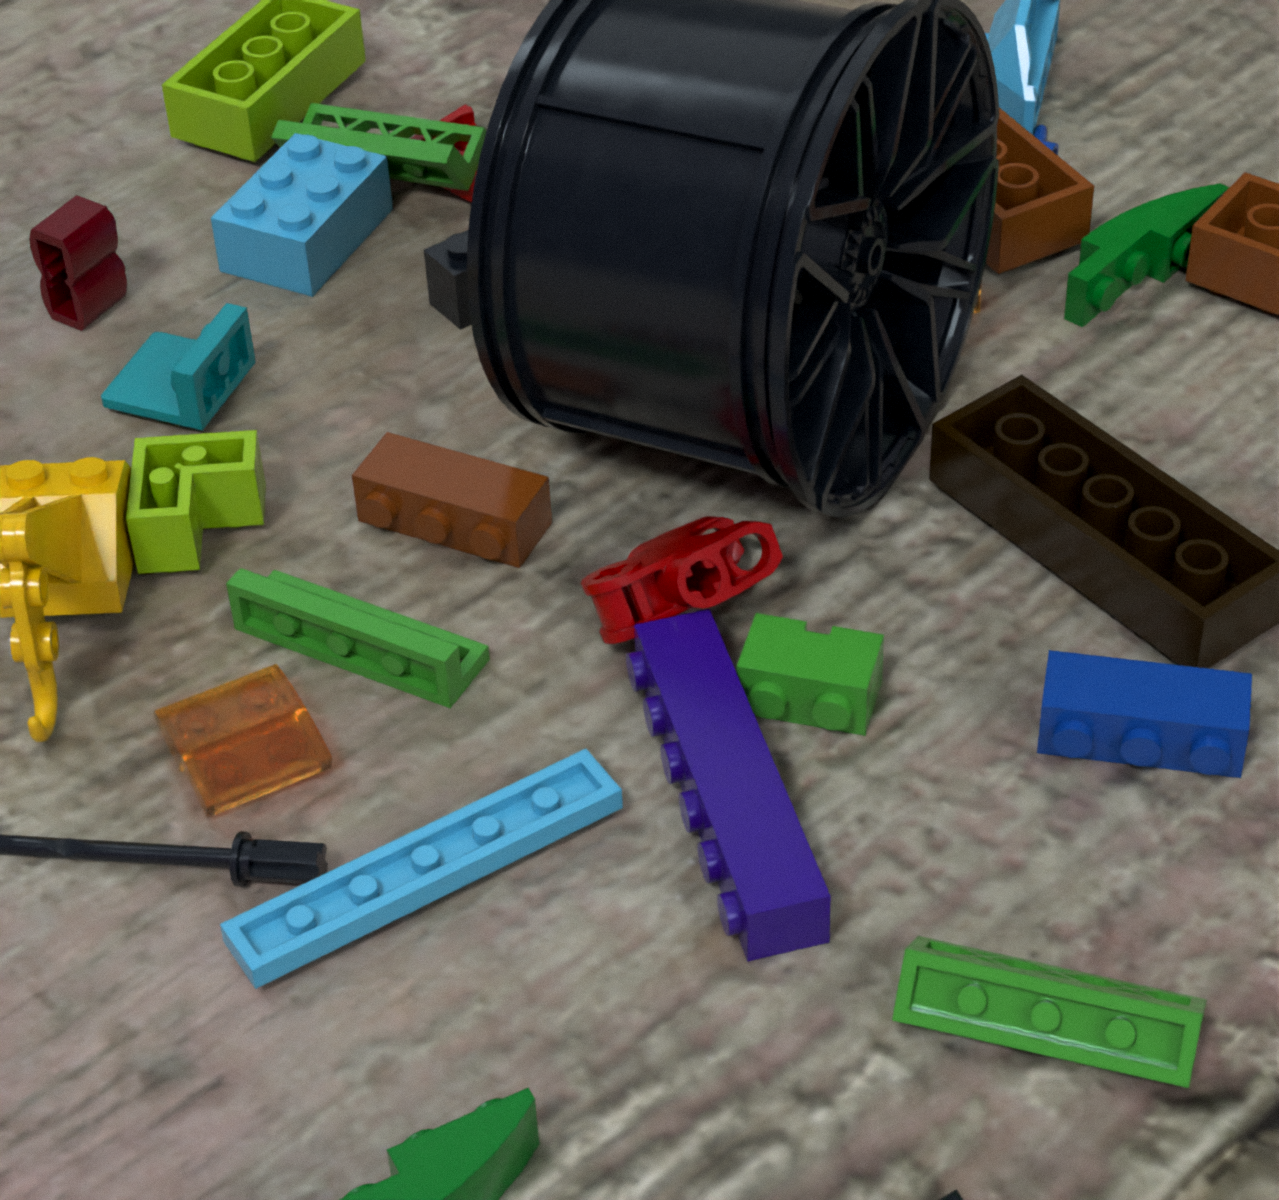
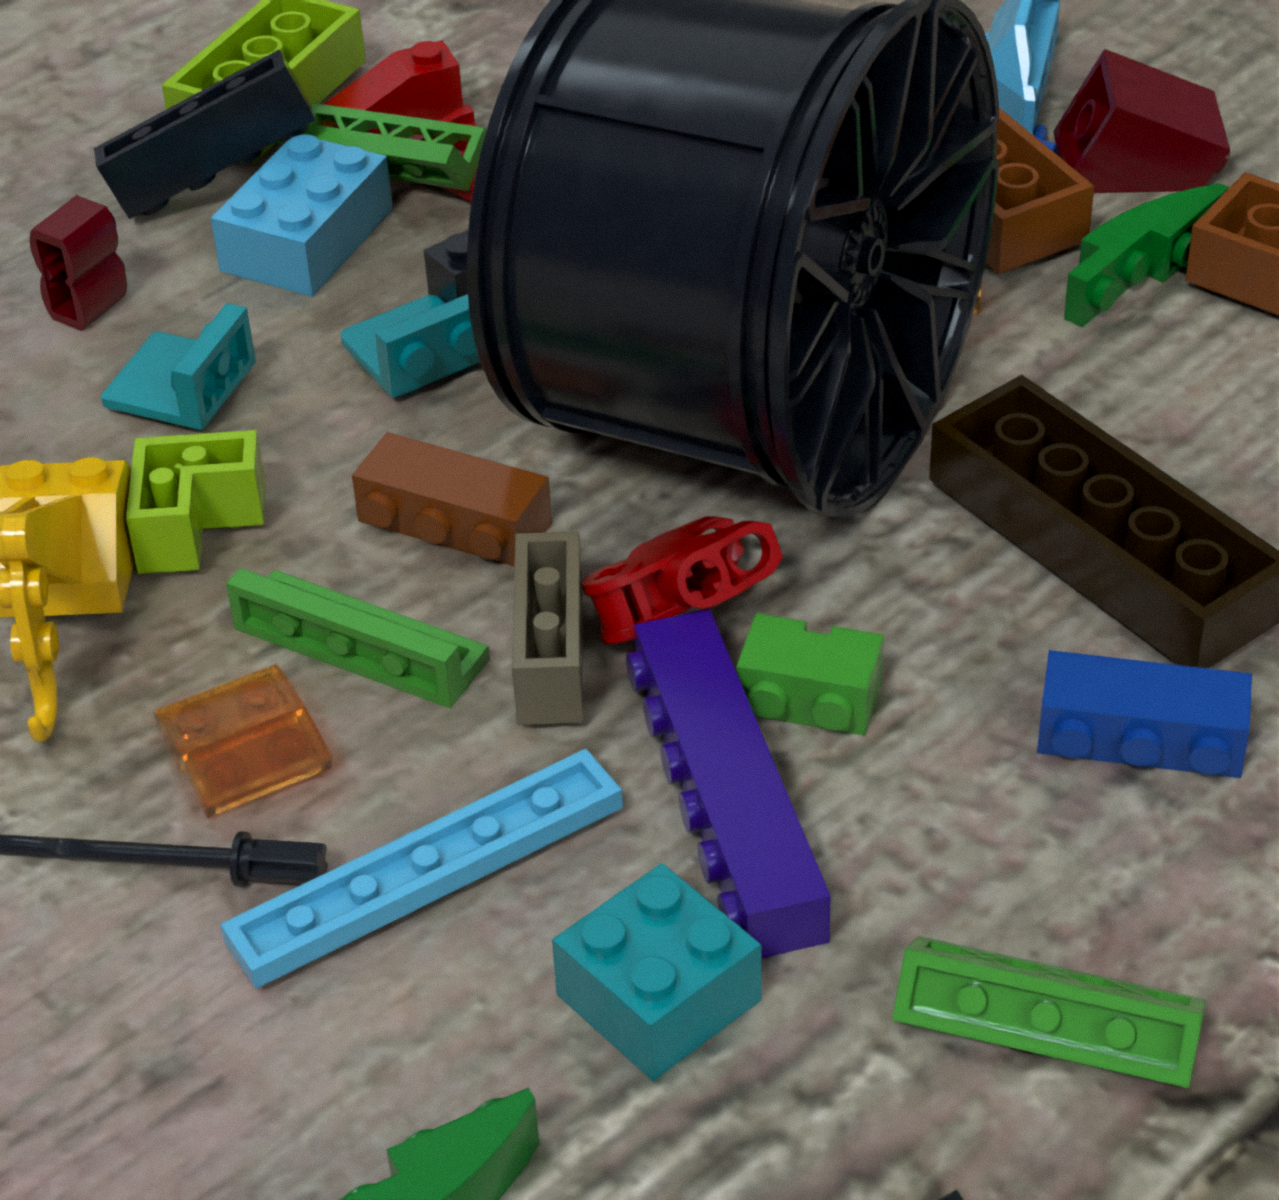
none -> black brick [94,49,316,219]
none -> red slope [321,40,463,135]
none -> teal bracket [340,294,480,398]
none -> dark tan brick [512,531,583,725]
none -> teal brick [552,863,761,1081]
none -> dark red slope [1053,49,1230,193]

